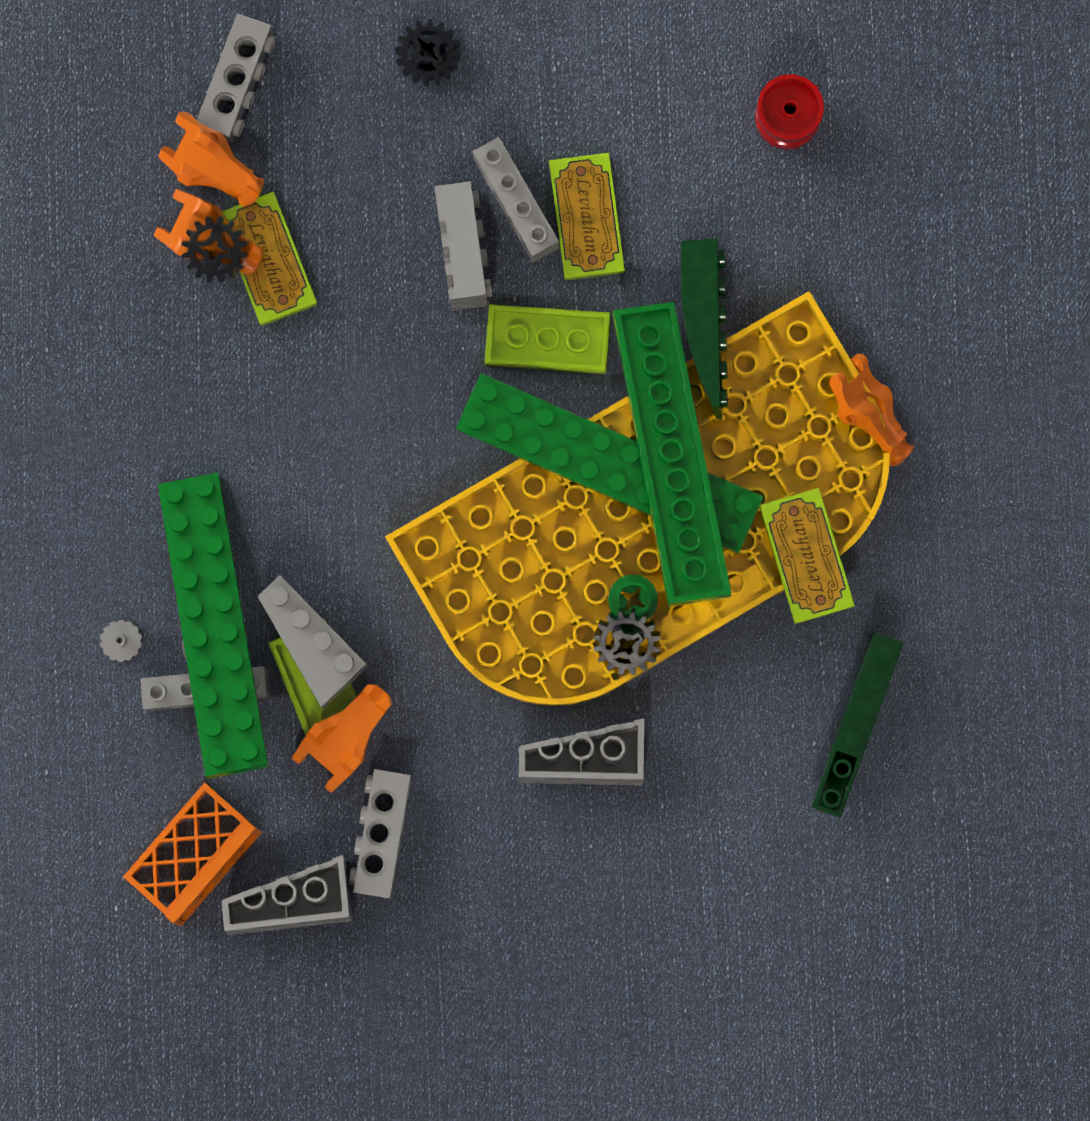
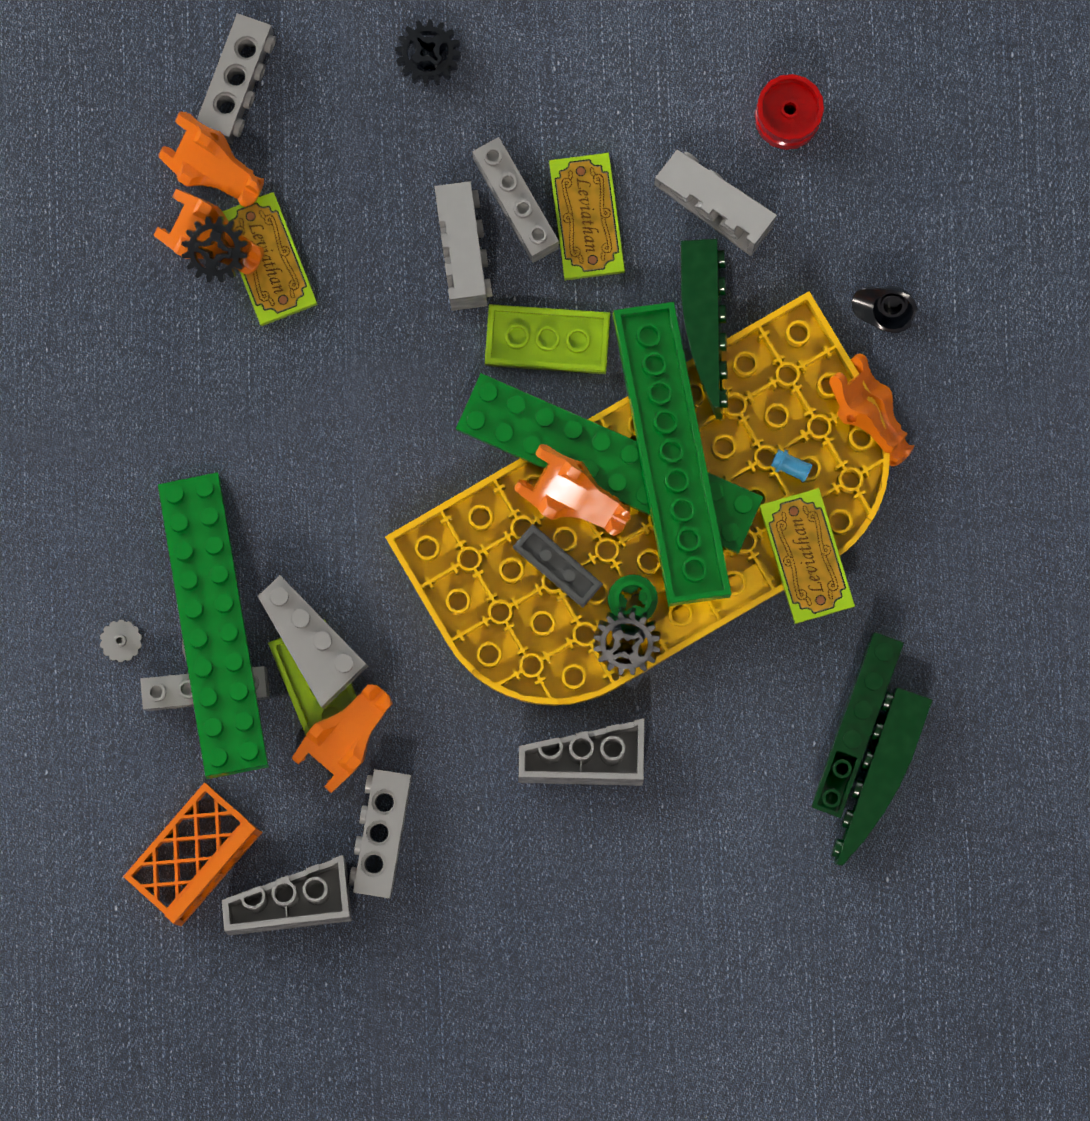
none -> dark grey tile [512,524,603,608]
none -> orange animal [514,444,631,536]
none -> light grey wedge [654,150,777,256]
none -> dark azure pin [771,449,812,482]
none -> dark green slope [831,687,932,866]
none -> black piece [852,286,918,333]

